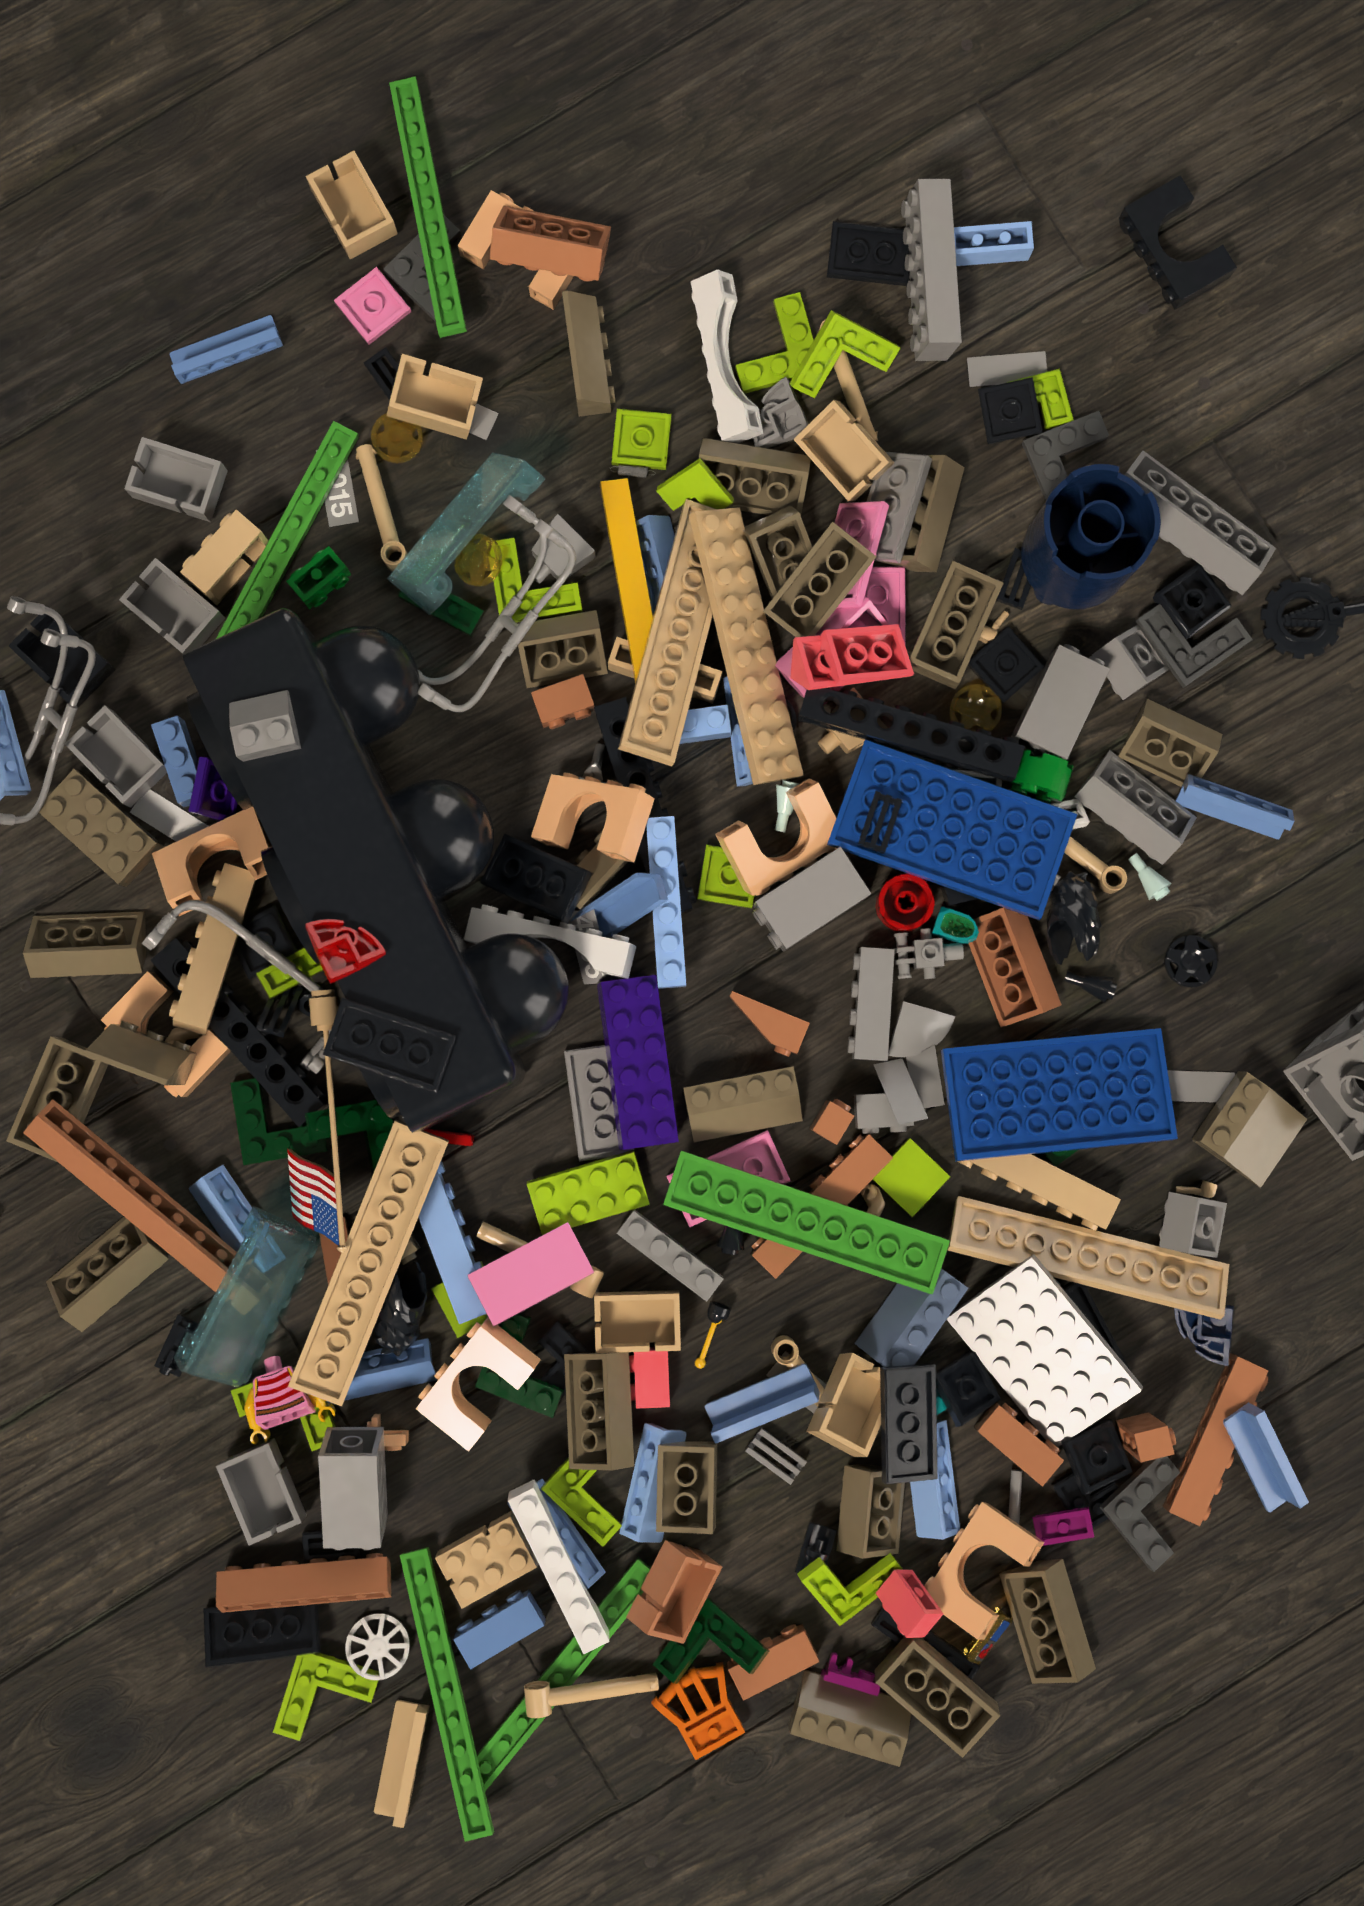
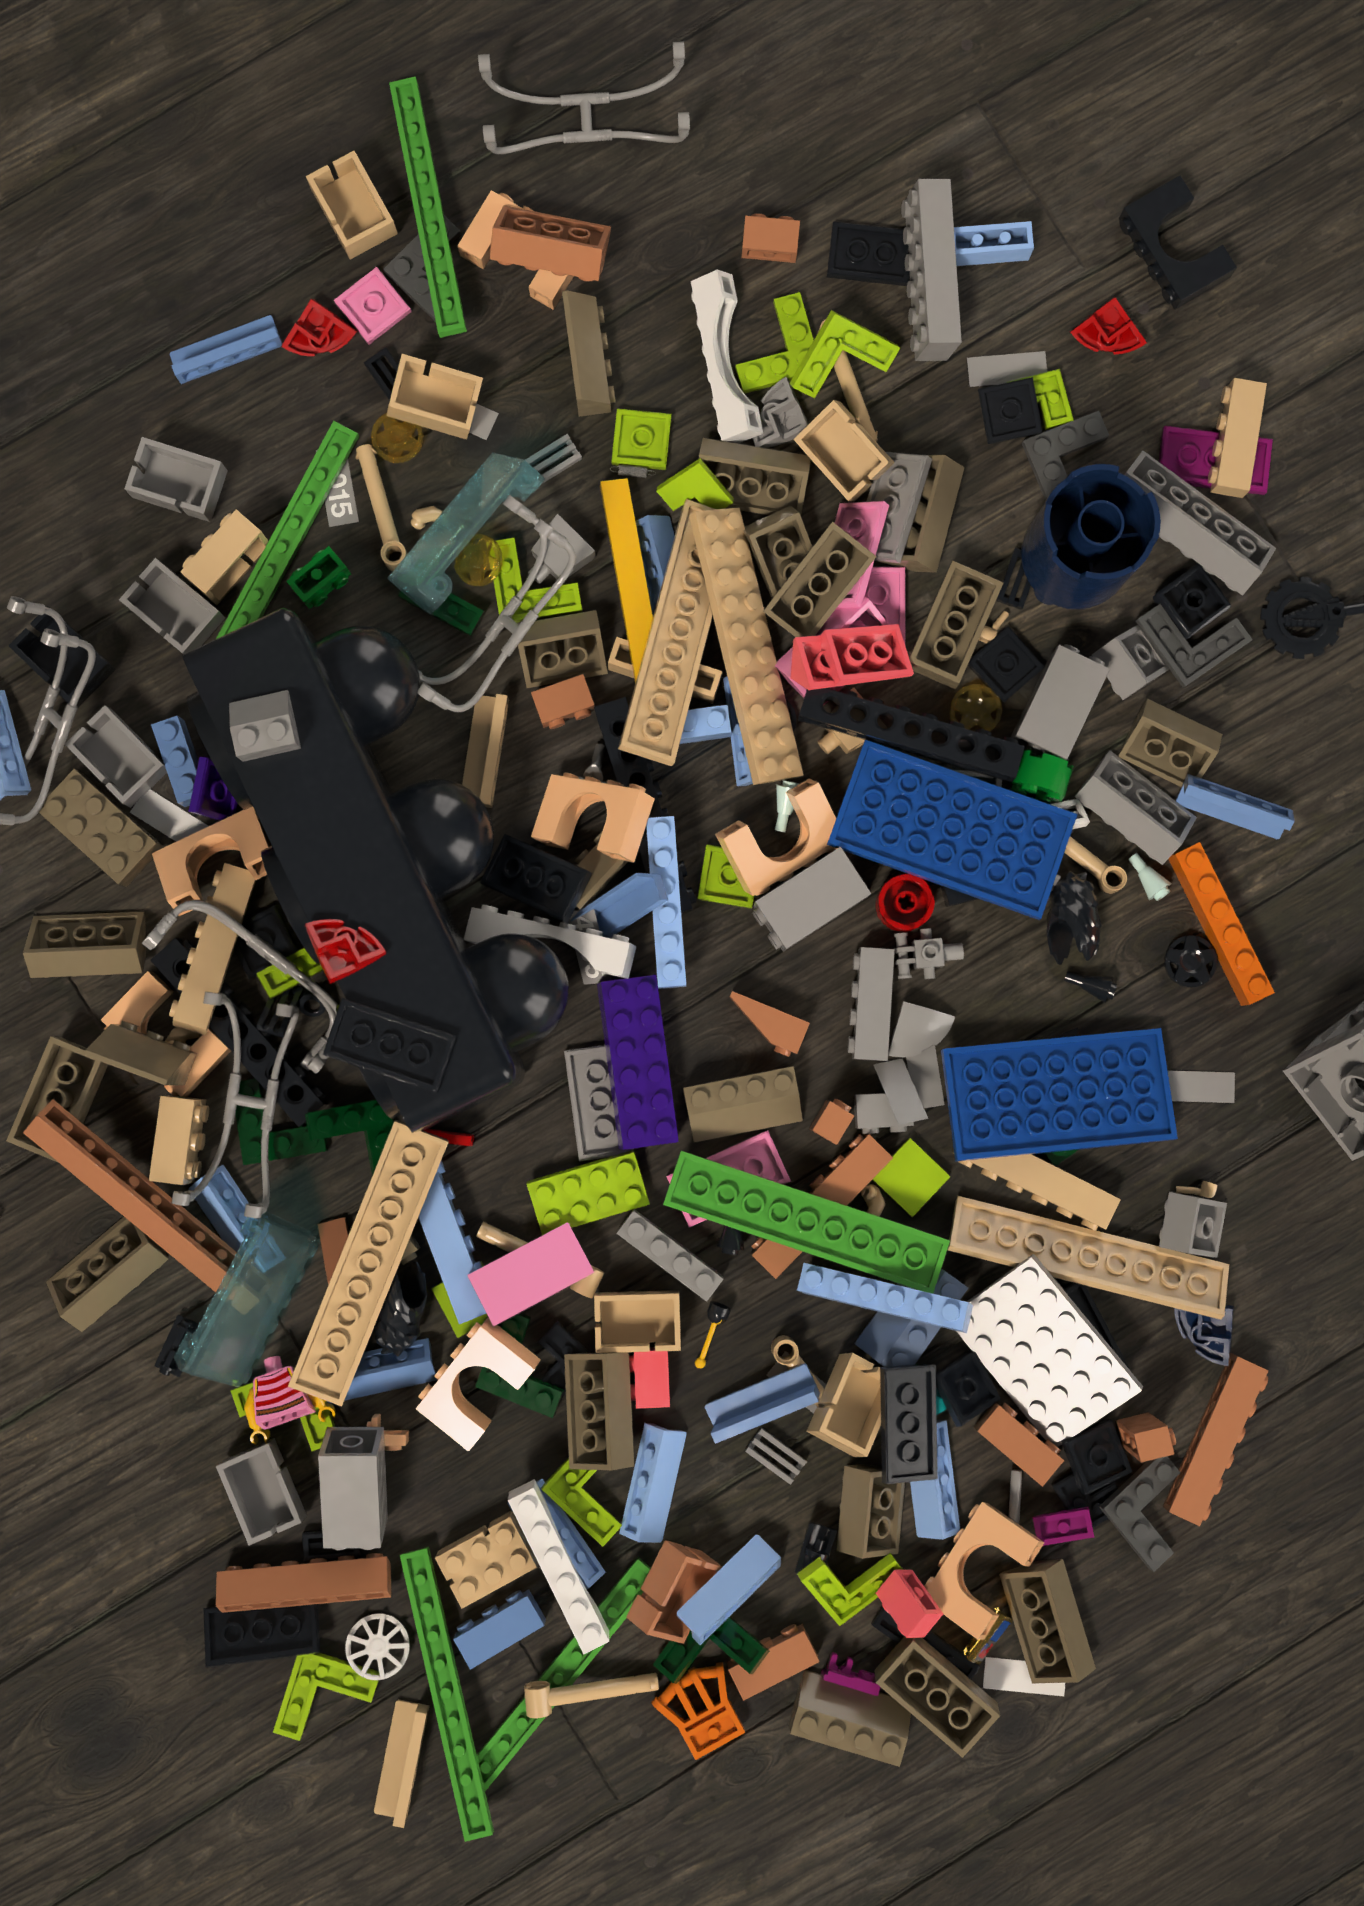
flag [287,989,348,1252] -> none
dark tan slope [656,1441,717,1534] -> none
black tile [858,791,902,854] -> none
rock [932,907,979,944] -> none
nougat slope [961,907,1062,1027] -> none
dark tan slope [1191,1071,1307,1188] -> none
medium blue panel [1223,1402,1309,1512] -> none
none -> tan piece [149,1095,209,1185]
none -> light grey bar [172,992,299,1218]
none -> red brick [281,298,357,356]
none -> tan arm [411,506,453,529]
none -> tan panel [462,694,509,808]
none -> light grey bar [478,41,690,154]
none -> light grey tile [521,434,582,487]
none -> light blue panel [677,1535,781,1645]
none -> nougat brick [742,214,800,263]
none -> light blue brick [797,1263,973,1333]
none -> white sticker [983,1657,1065,1696]
none -> red brick [1070,297,1147,354]
none -> magenta tile [1158,426,1273,495]
none -> orange brick [1168,842,1275,1006]
none -> tan brick [1208,378,1267,498]

